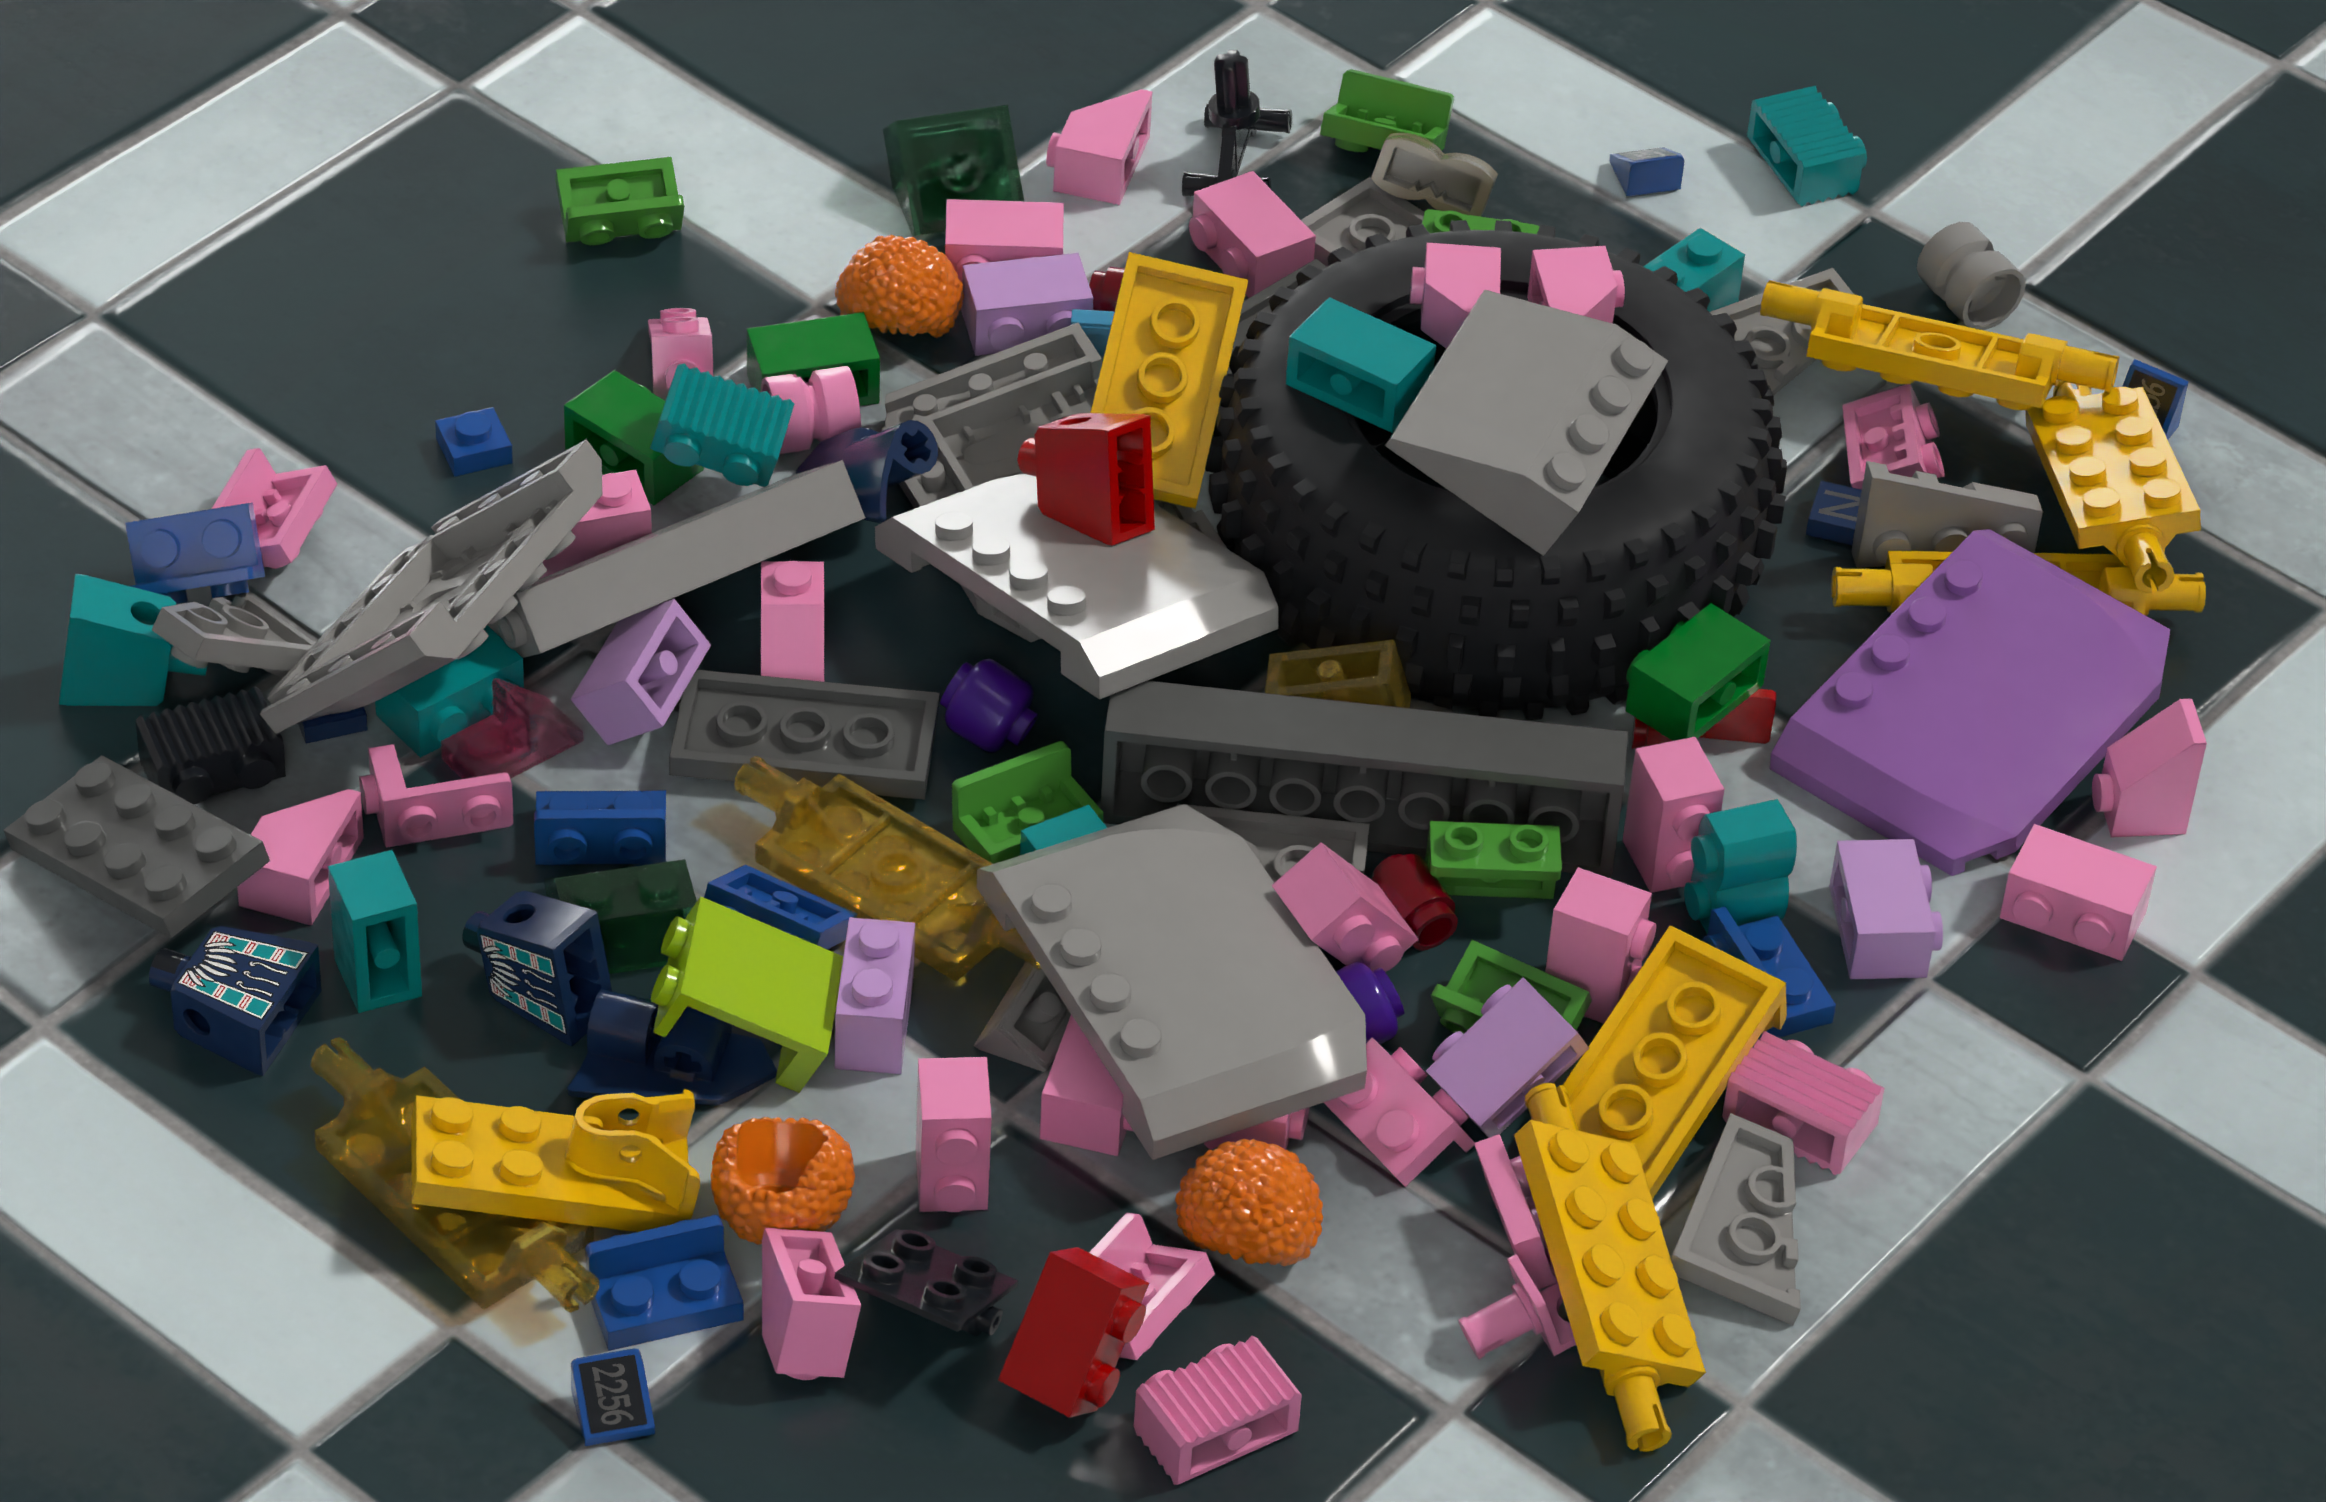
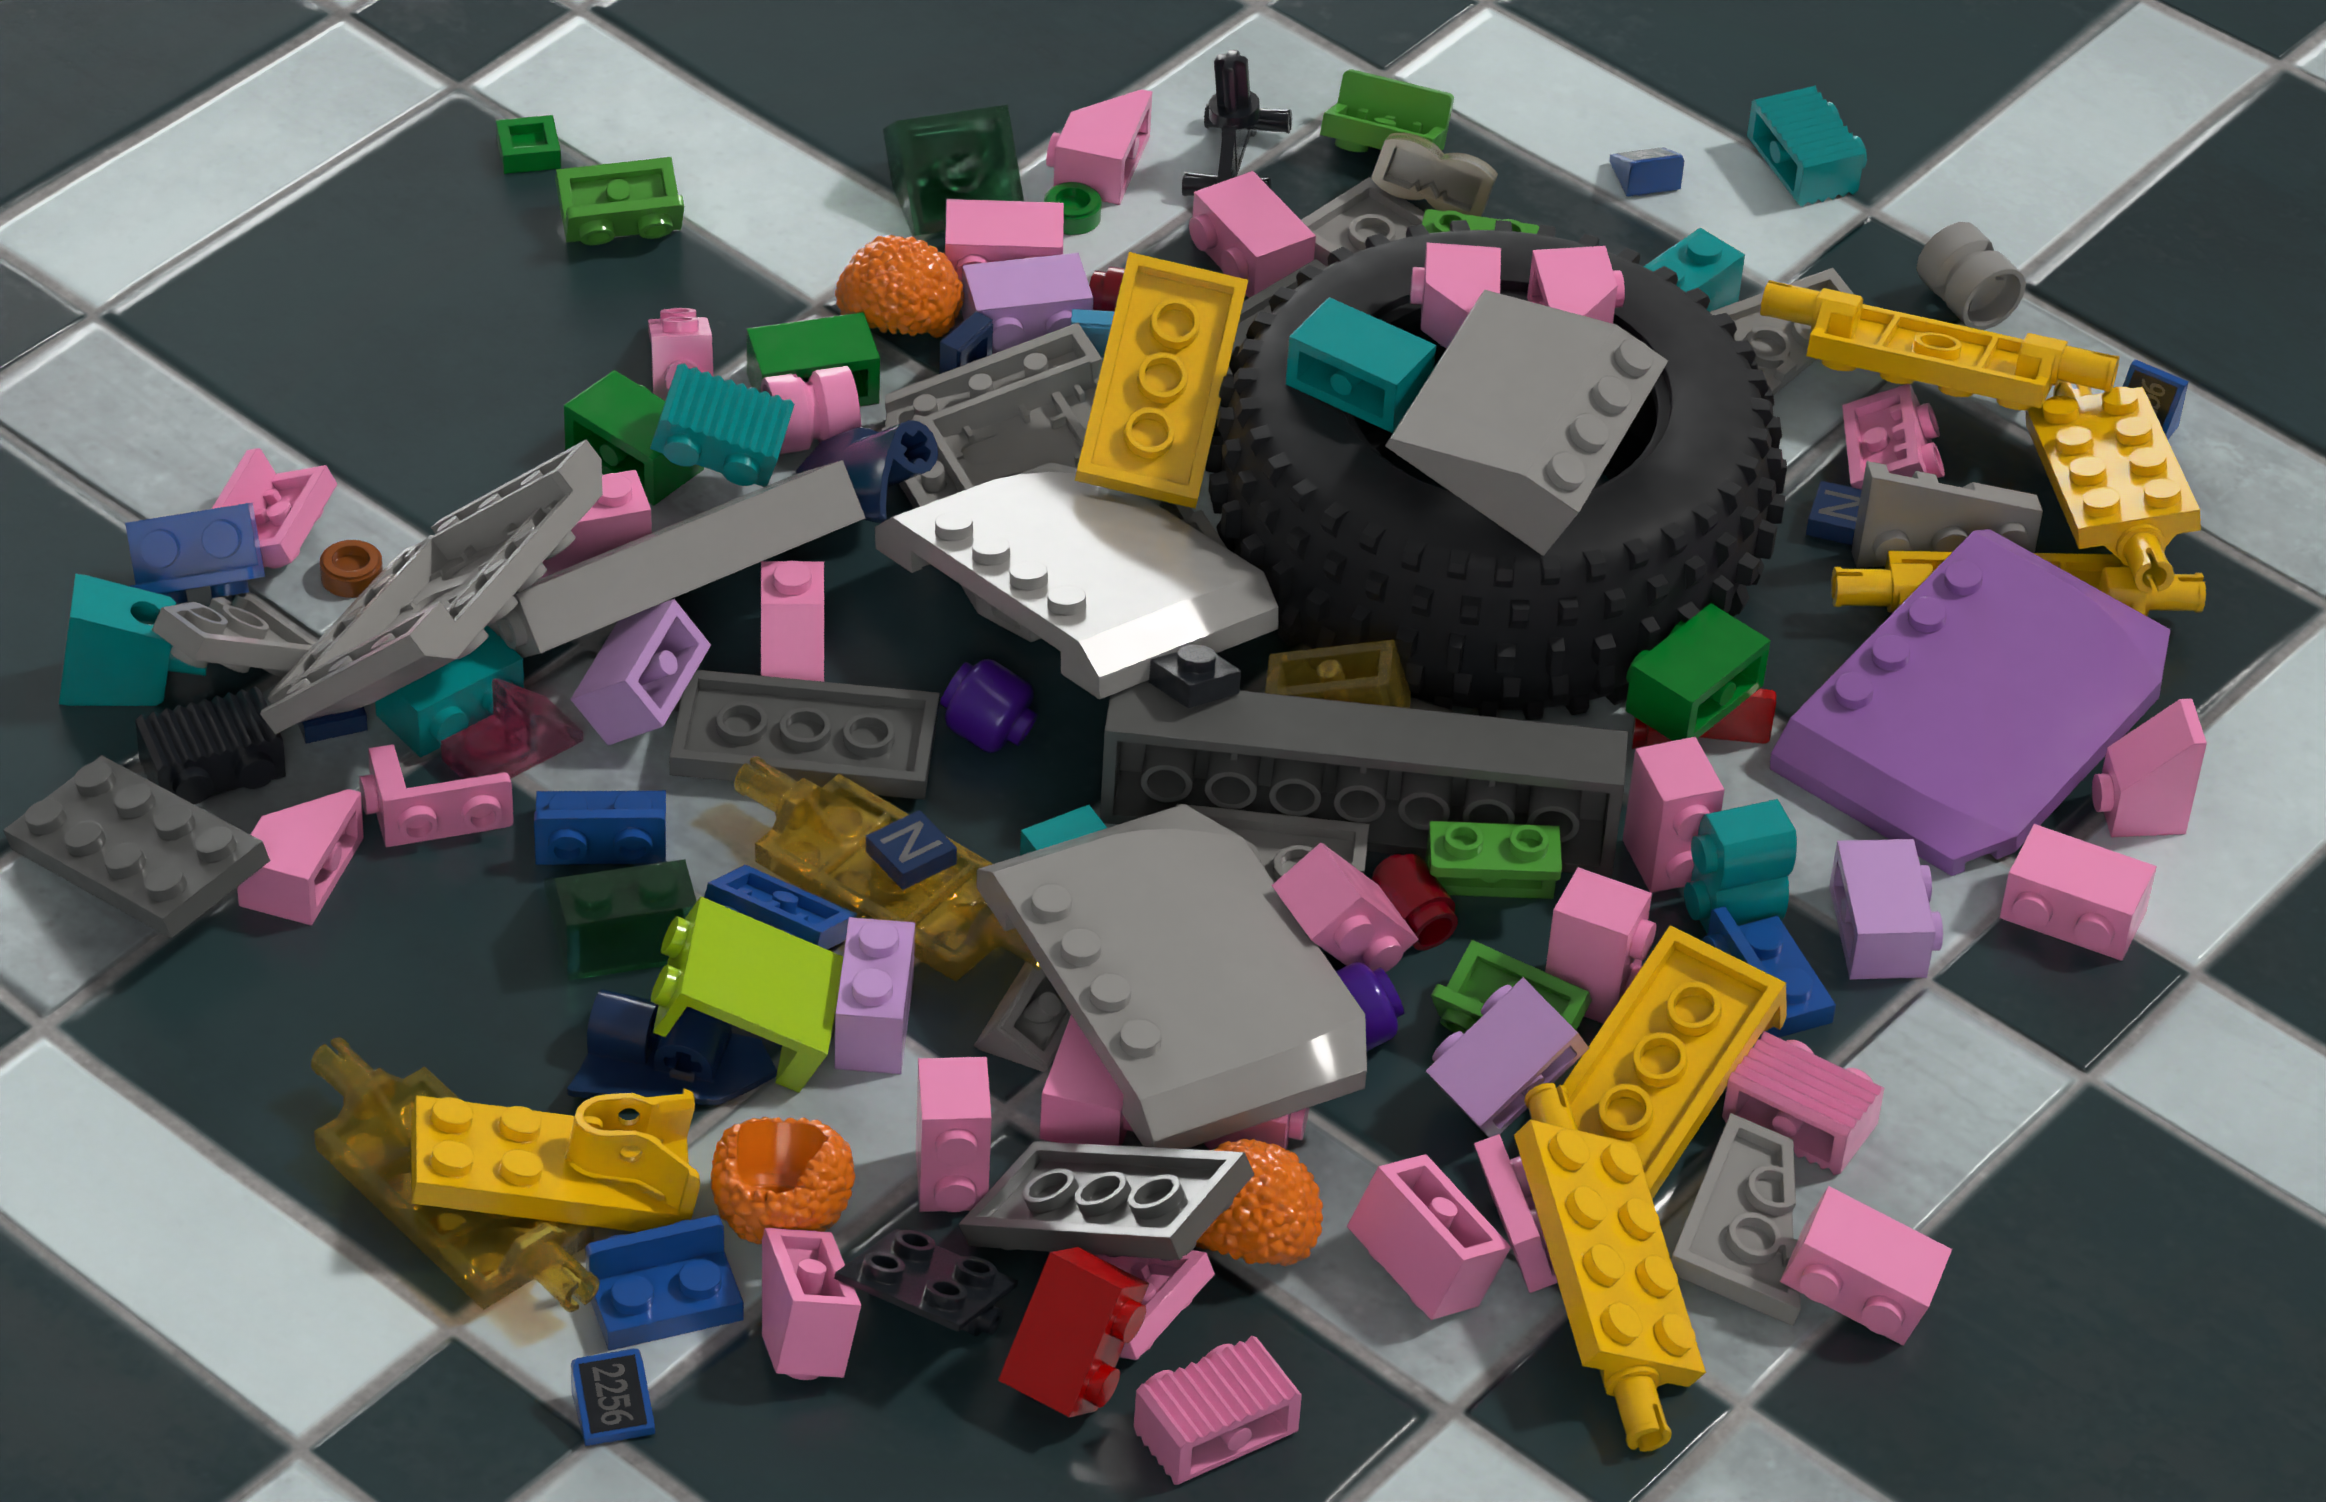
dark blue torso [149,926,322,1076] -> none
teal brick [328,850,422,1013] -> none
blue plate [435,407,513,477] -> none
dark blue torso [462,891,612,1046] -> none
bright green bracket [952,741,1103,867] -> none
red torso [1017,413,1155,546] -> none
bright pink bracket [1323,1037,1475,1187] -> none
bright pink bracket [1458,1254,1576,1359] -> none
none -> dark orange tile [320,540,383,598]
none -> green tile [496,115,561,174]
none -> dark blue tile [866,810,957,890]
none -> dark blue tile [939,311,993,374]
none -> dark grey plate [959,1141,1254,1261]
none -> green tile [1044,182,1102,235]
none -> black plate [1149,645,1241,708]
none -> bright pink brick [1347,1154,1511,1320]
none -> bright pink brick [1780,1186,1952,1346]

